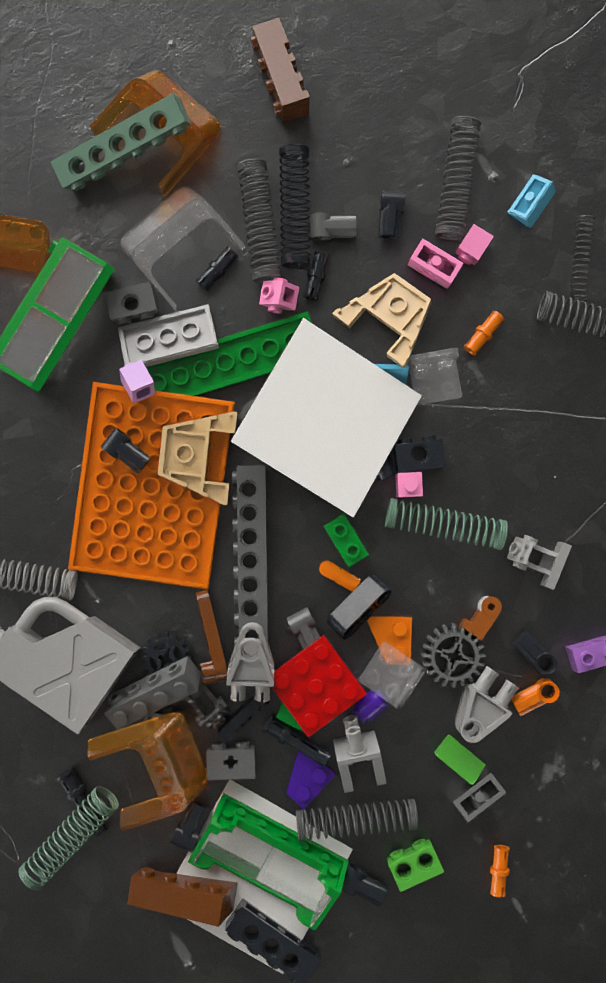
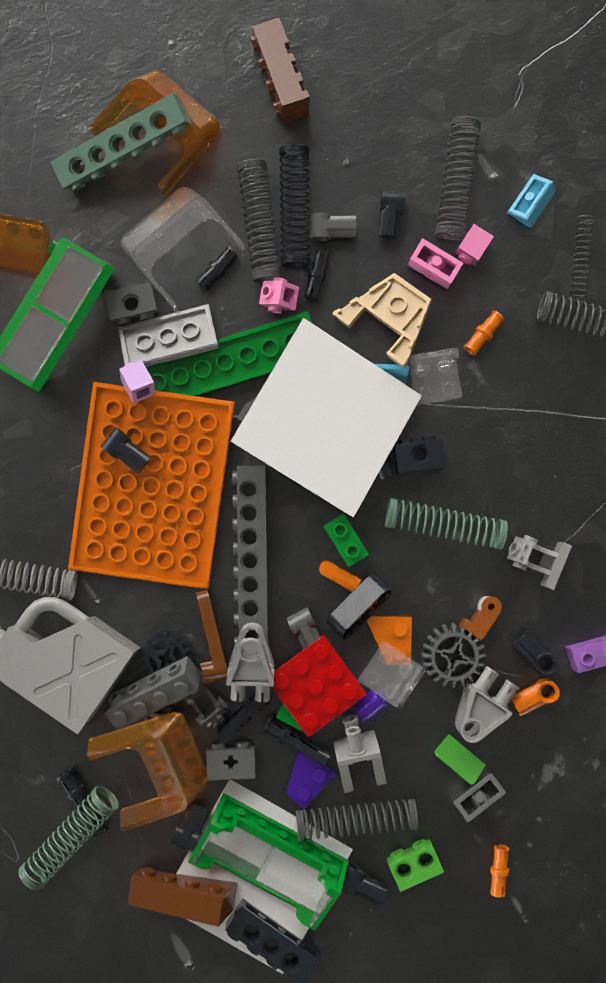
tan wing [158,412,238,505] -> none
bright pink brick [395,472,423,498] -> none

